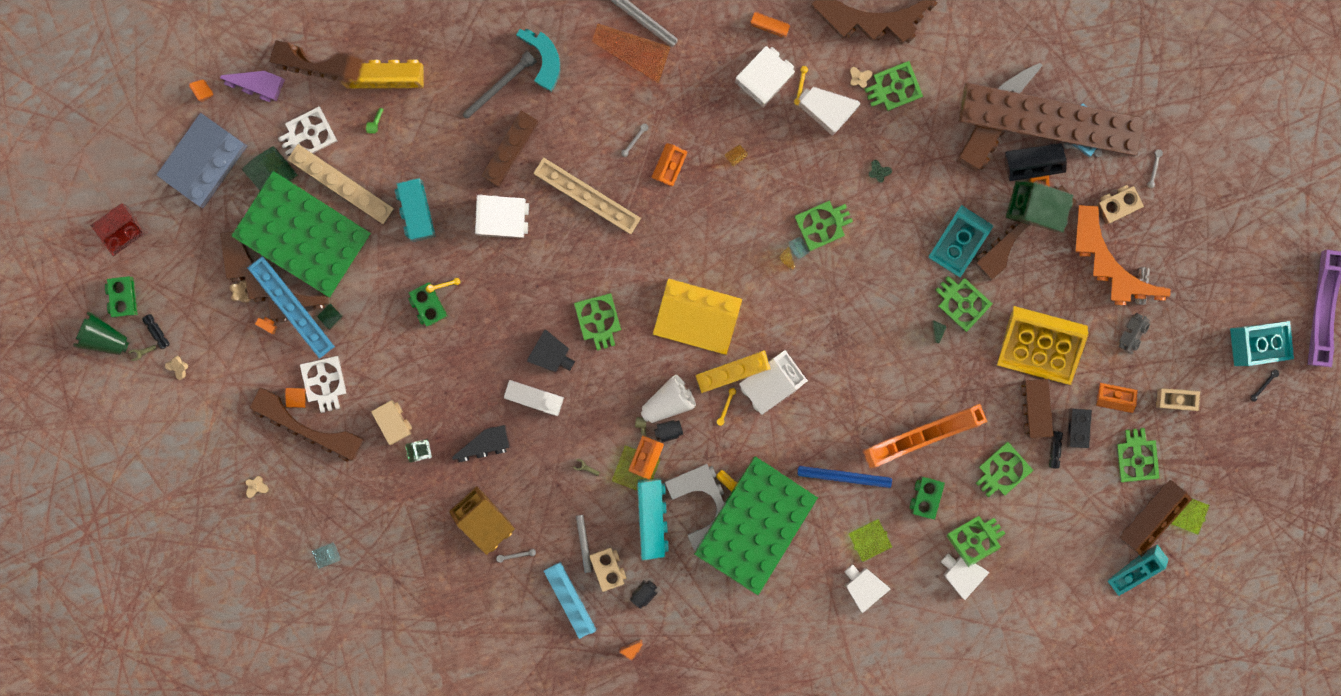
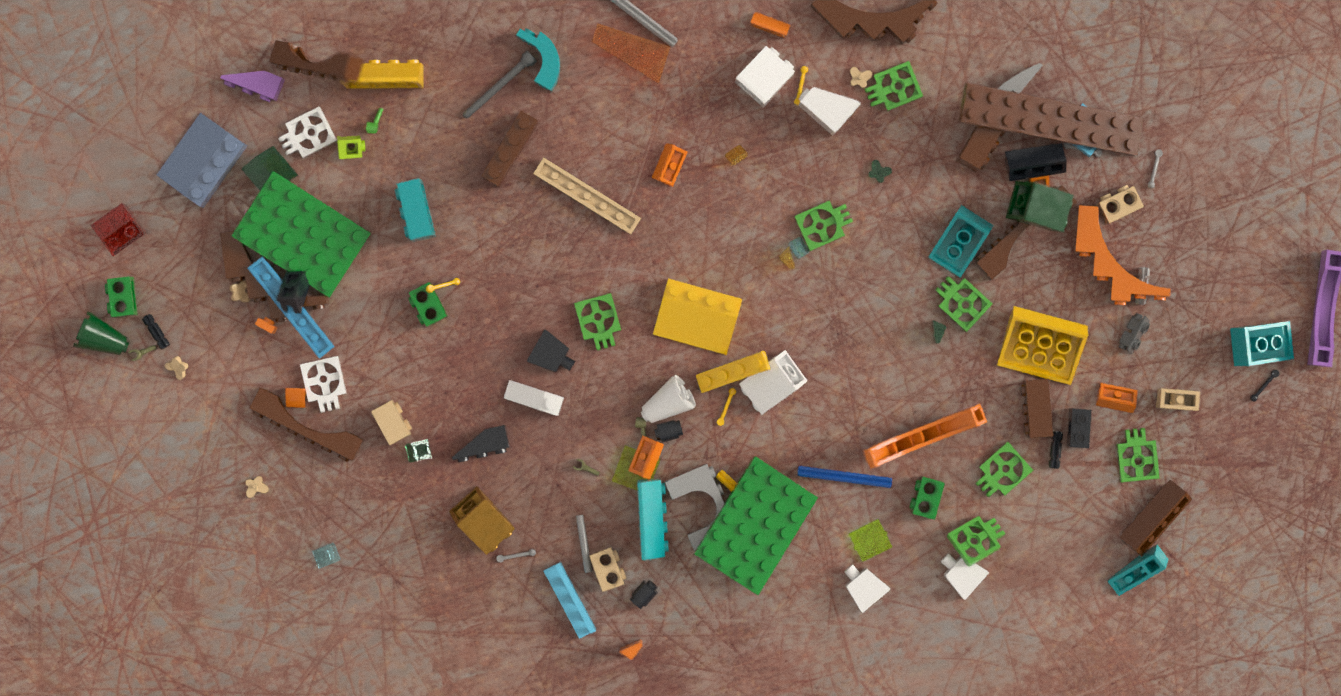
orange slope [189,79,213,102] -> none
tan plate [287,144,394,224] -> none
clear green slope [317,303,344,330] -> none
white slope [475,195,529,238] -> none
light grey hinge [621,124,648,157] -> none
clear neon green piece [1171,498,1210,535] -> none
none -> black hinge [276,271,310,314]
none -> lime brick [337,136,365,159]

